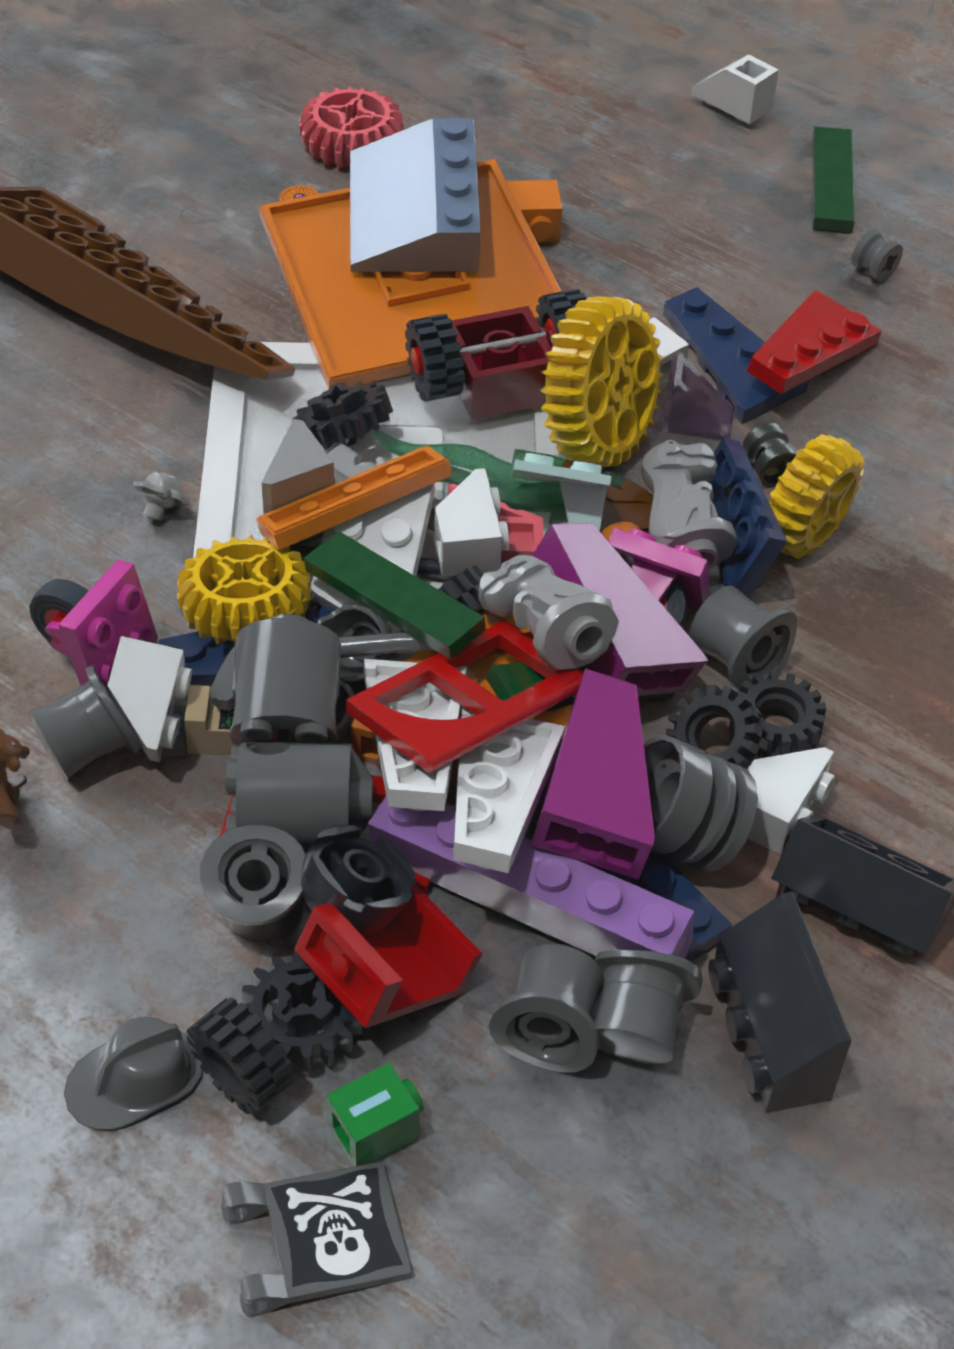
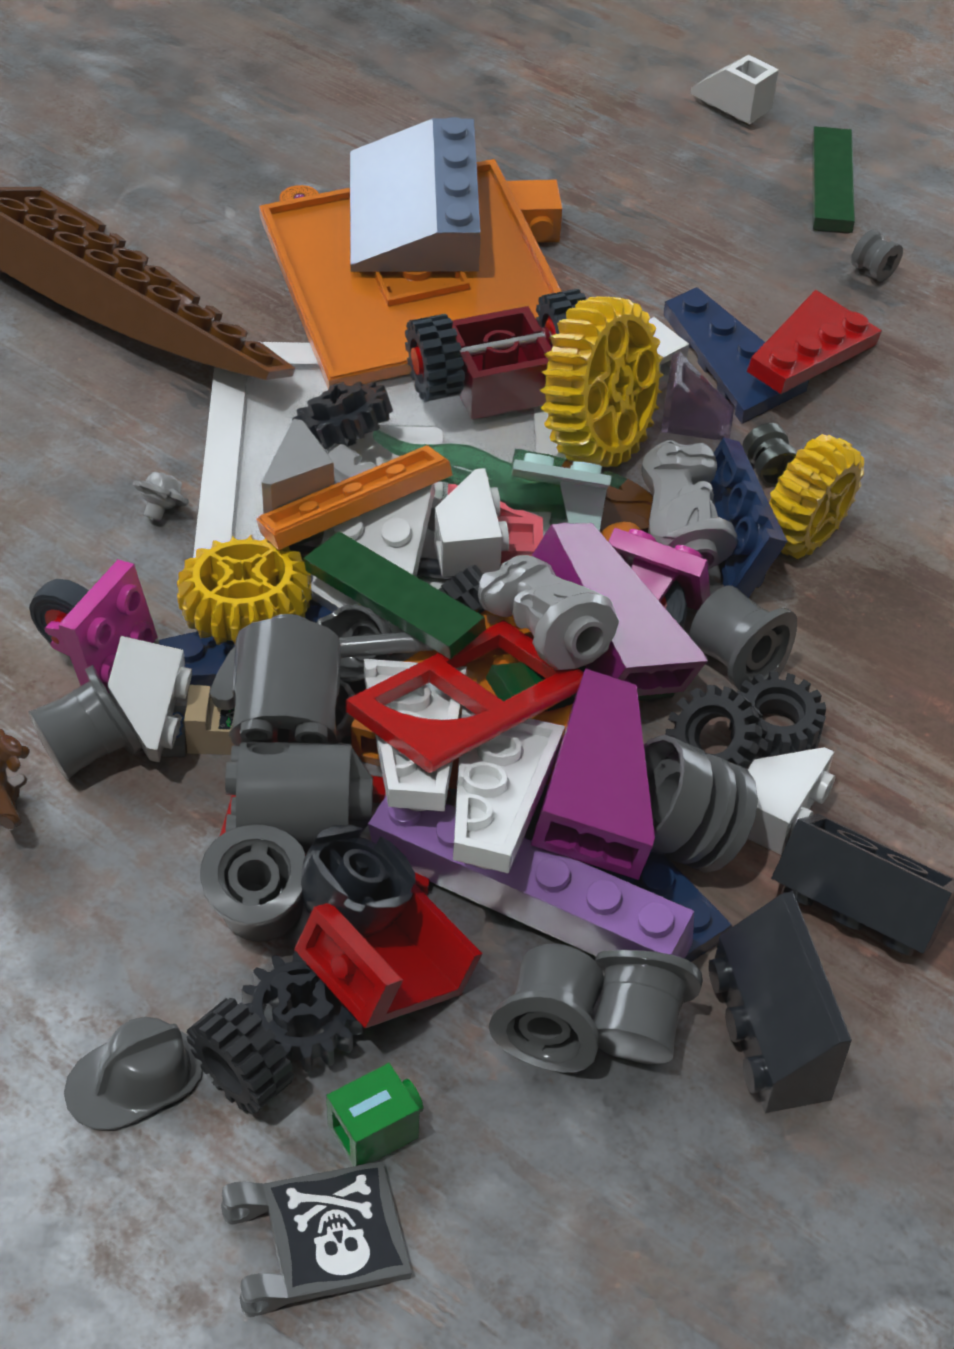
coral gear [299,86,404,170] -> none

